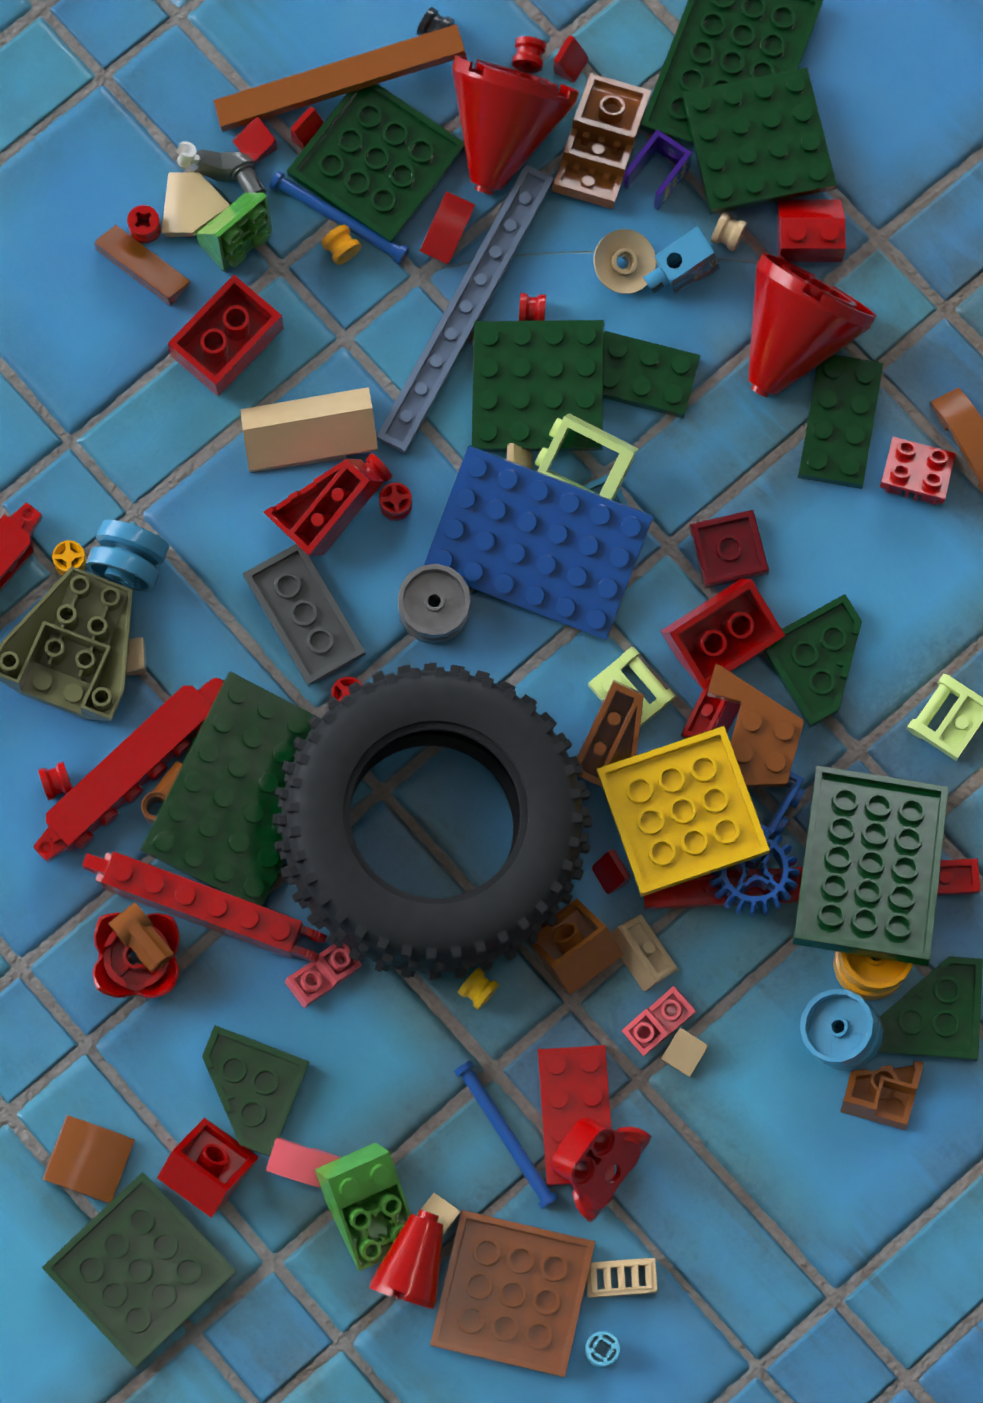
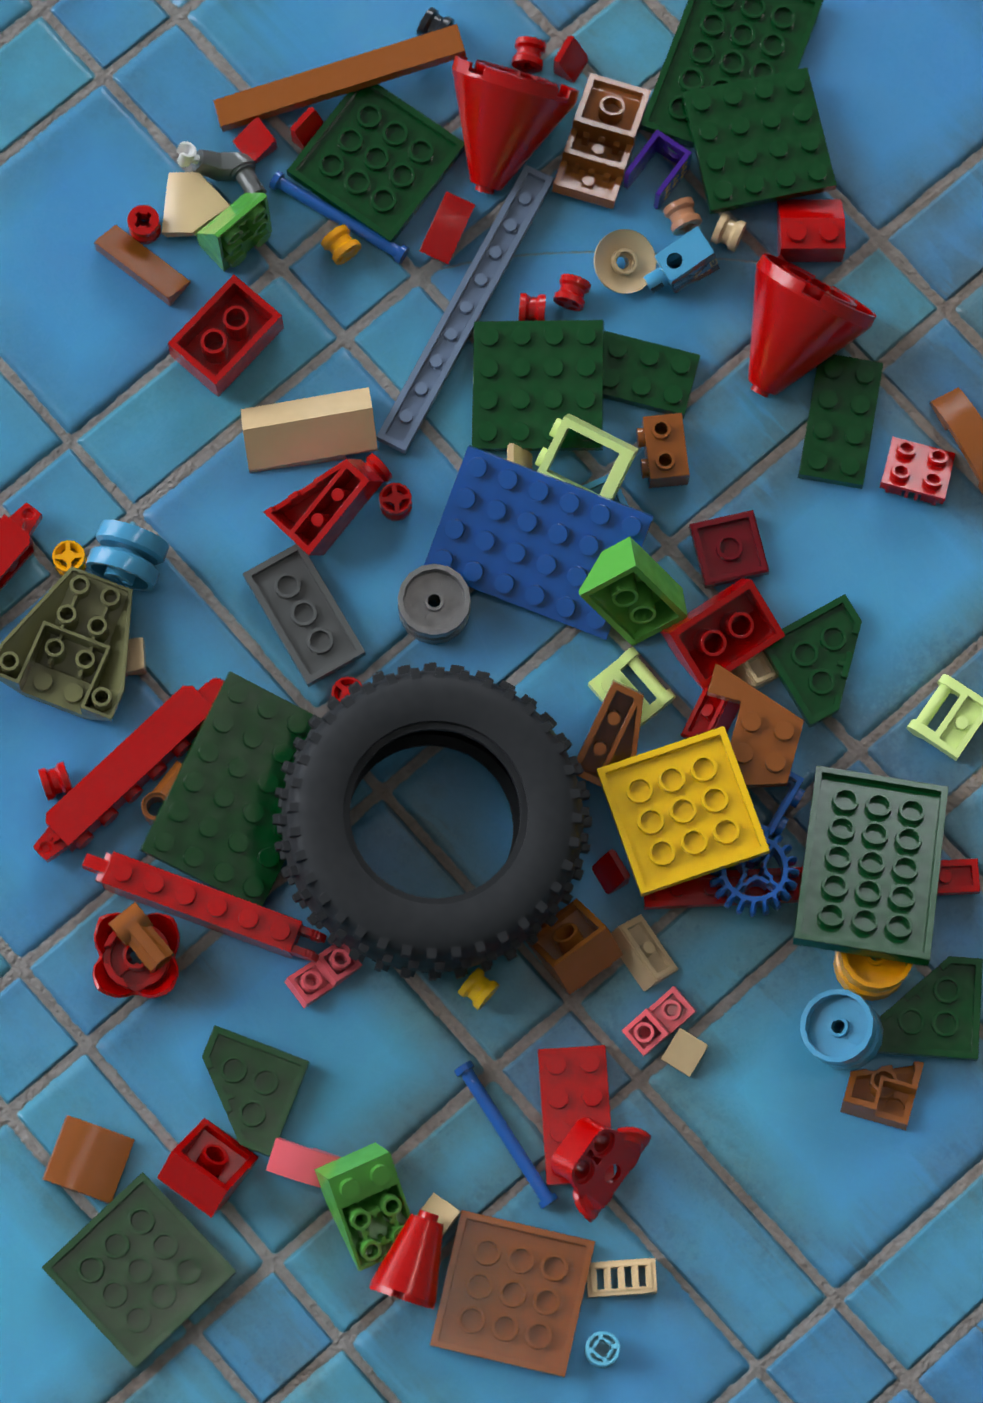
none -> red wheel [553,274,591,311]
none -> bright green slope [579,536,688,646]
none -> dark orange brick [636,413,690,489]
none -> nougat wheel [663,197,702,235]
none -> tan slope [730,651,778,689]

